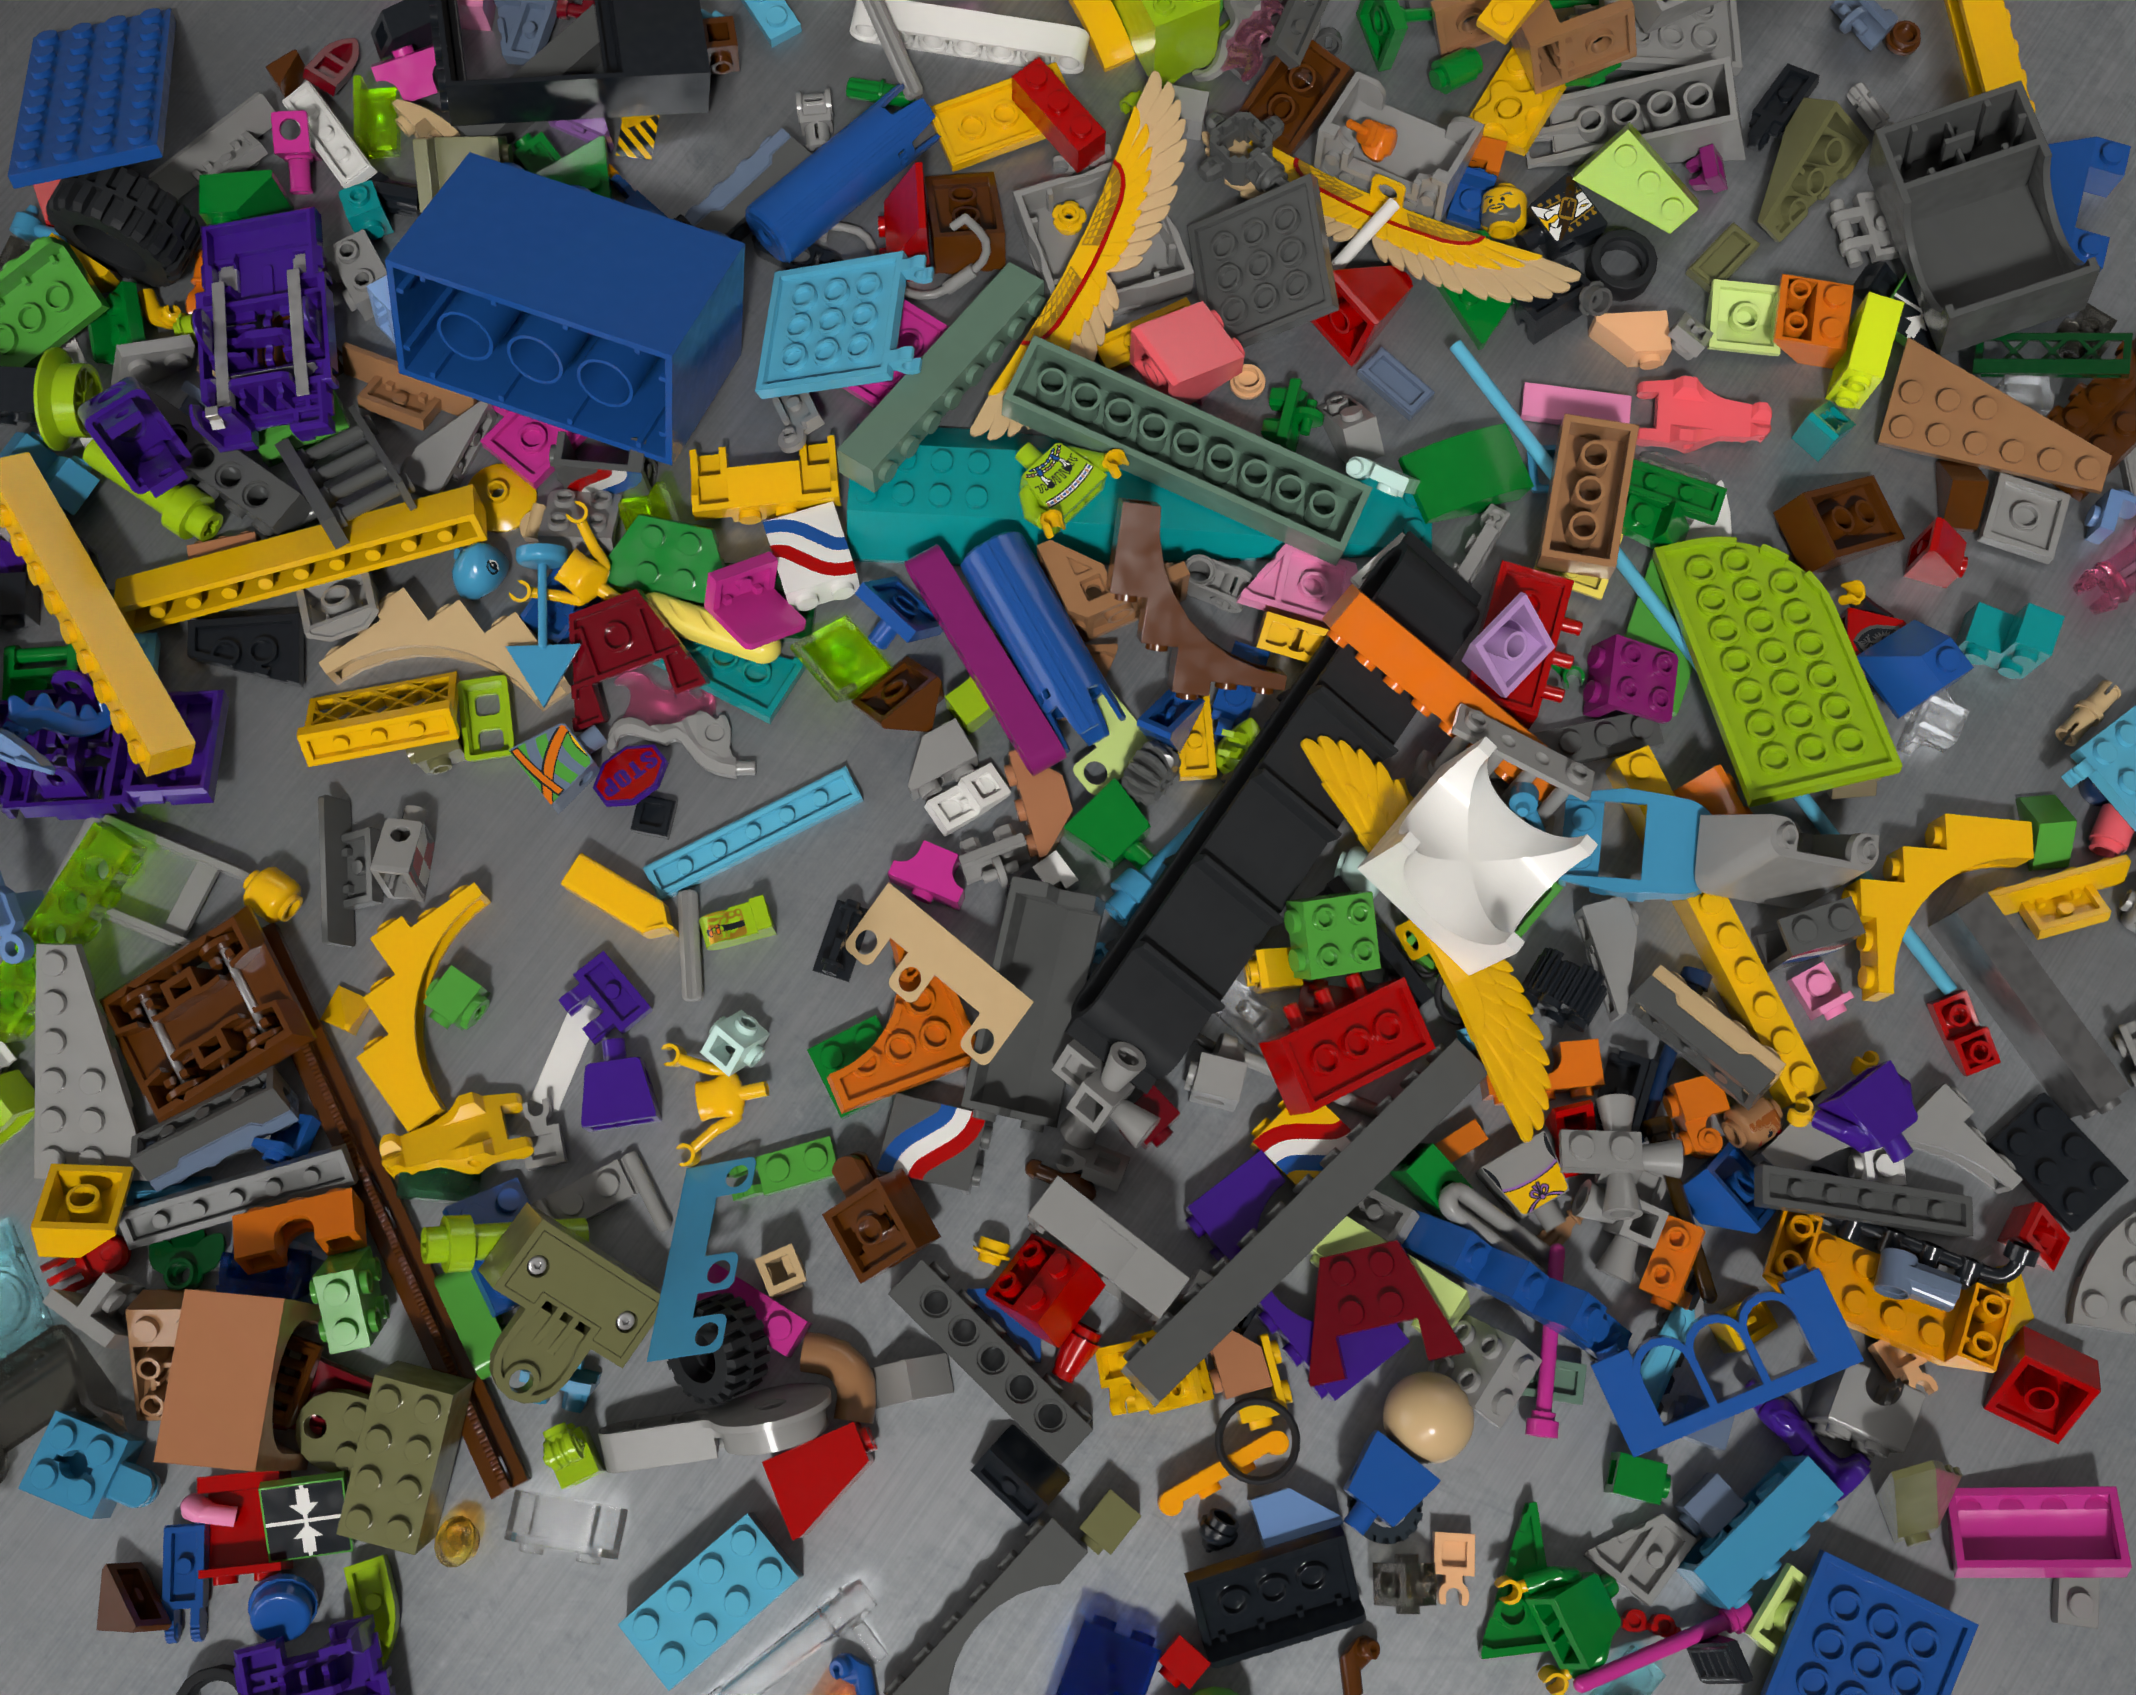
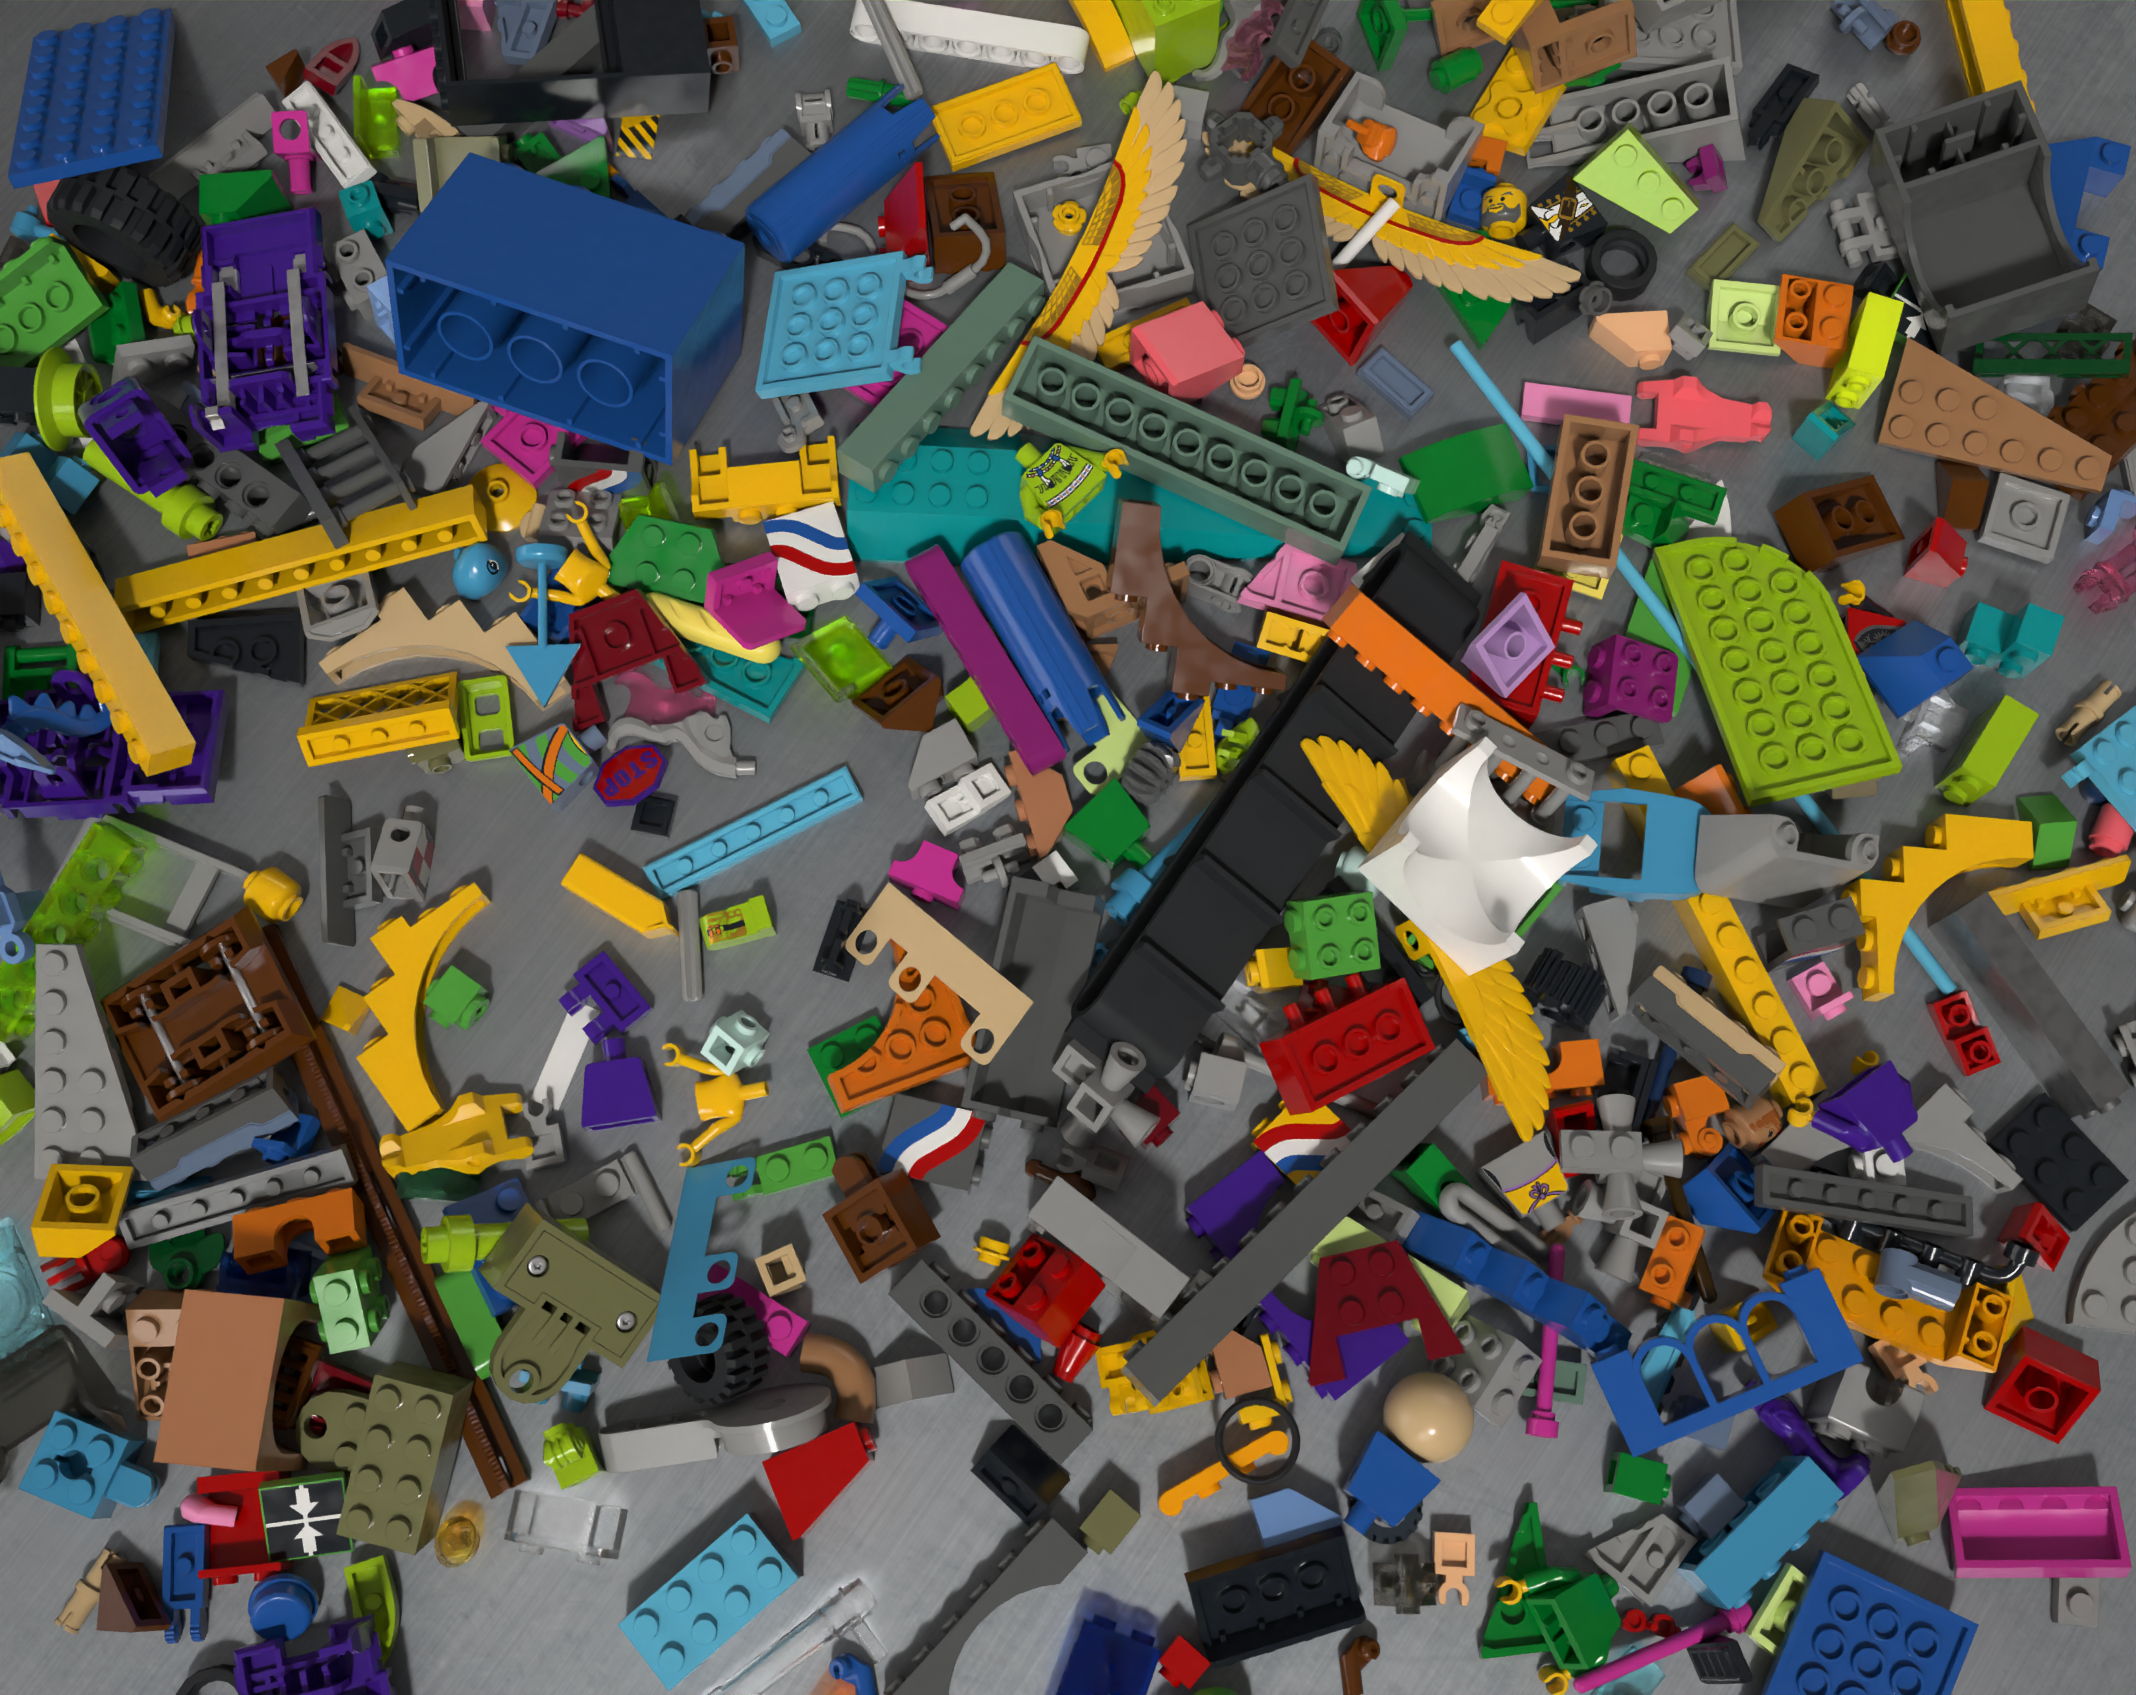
red brick [1011,57,1106,173] -> none
black plate [1199,1508,1239,1553] -> none
orange piece [1435,1119,1489,1163] -> none
dark azure piece [1509,782,1547,833] -> none
none -> tan pin [54,1547,127,1635]
none -> lime brick [1934,694,2039,807]

